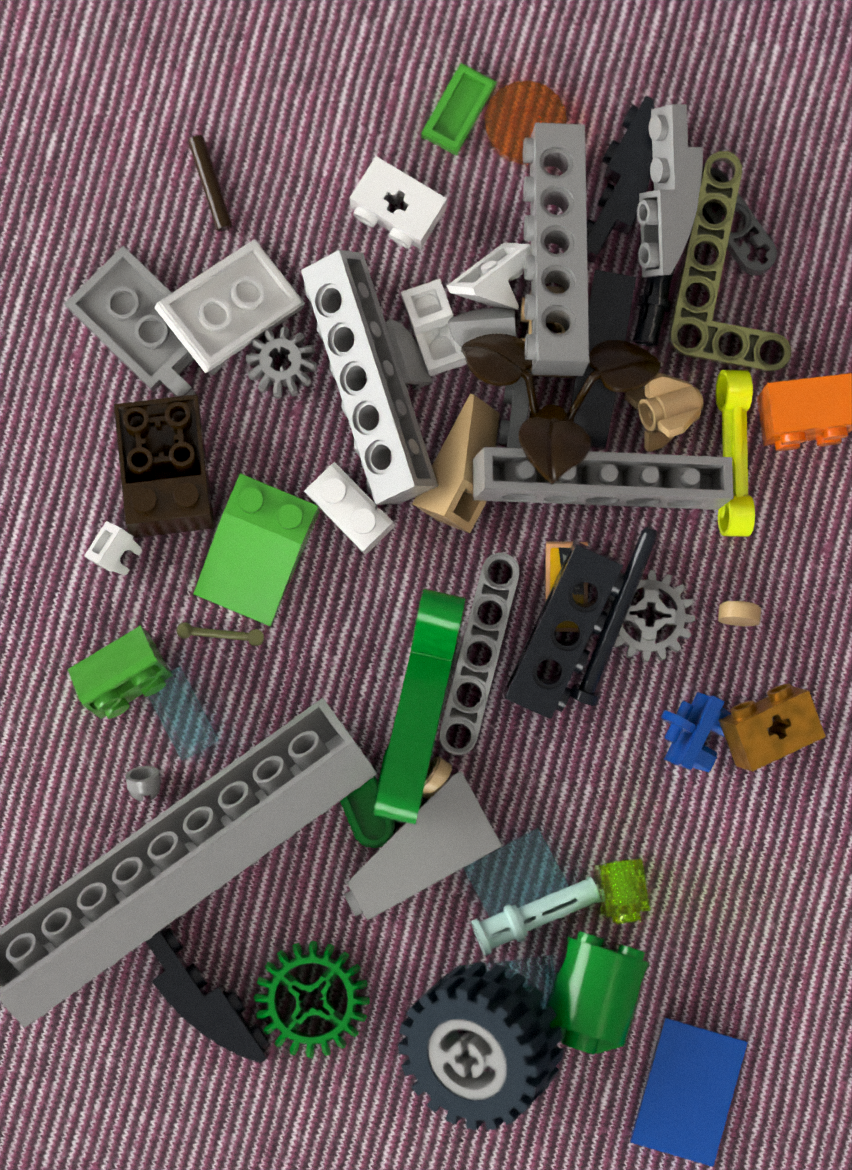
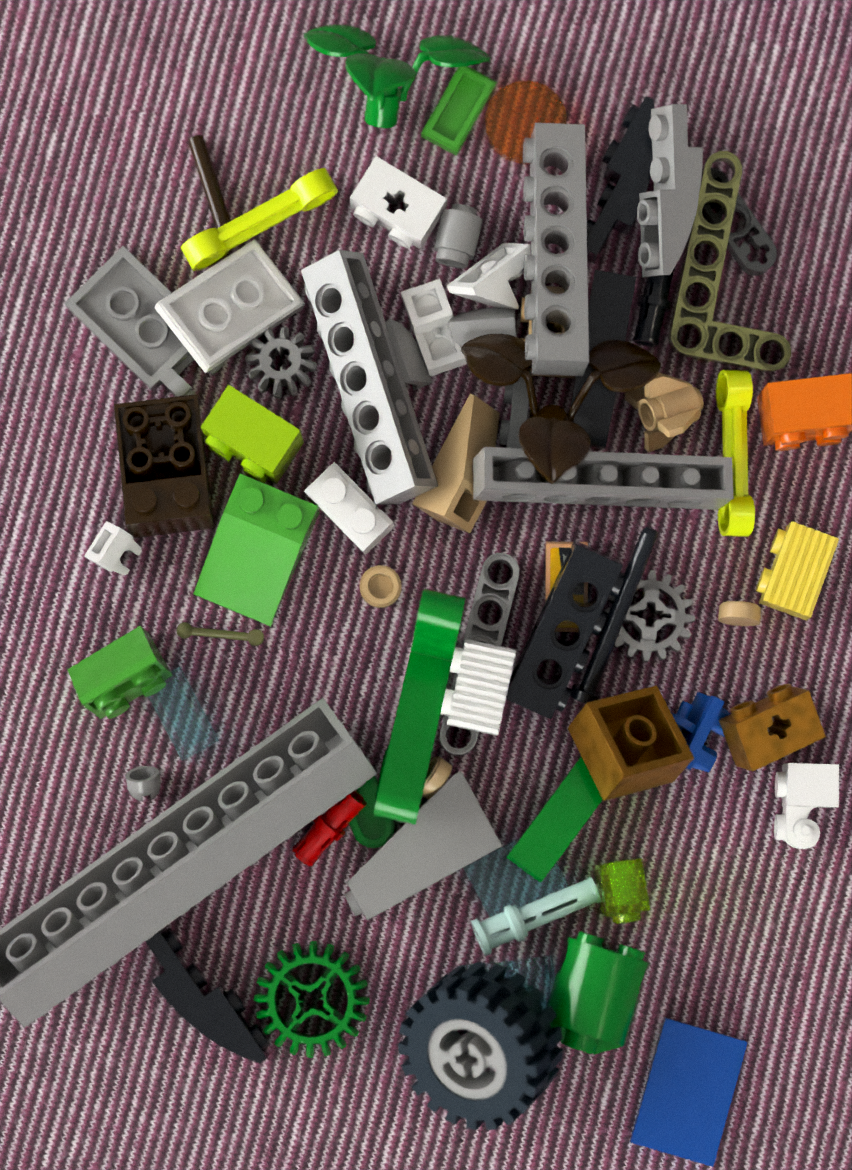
none -> neon yellow piece [181,168,338,271]
none -> lime brick [201,384,304,485]
none -> red pin [292,790,367,867]
none -> green plant [304,24,491,128]
none -> tan tile [360,565,402,608]
none -> light grey brick [434,204,483,269]
none -> white brick [441,639,516,736]
none -> green slope [506,756,603,883]
none -> pearl gold brick [567,685,694,801]
none -> light yellow brick [756,521,839,621]
none -> white brick [774,763,839,849]

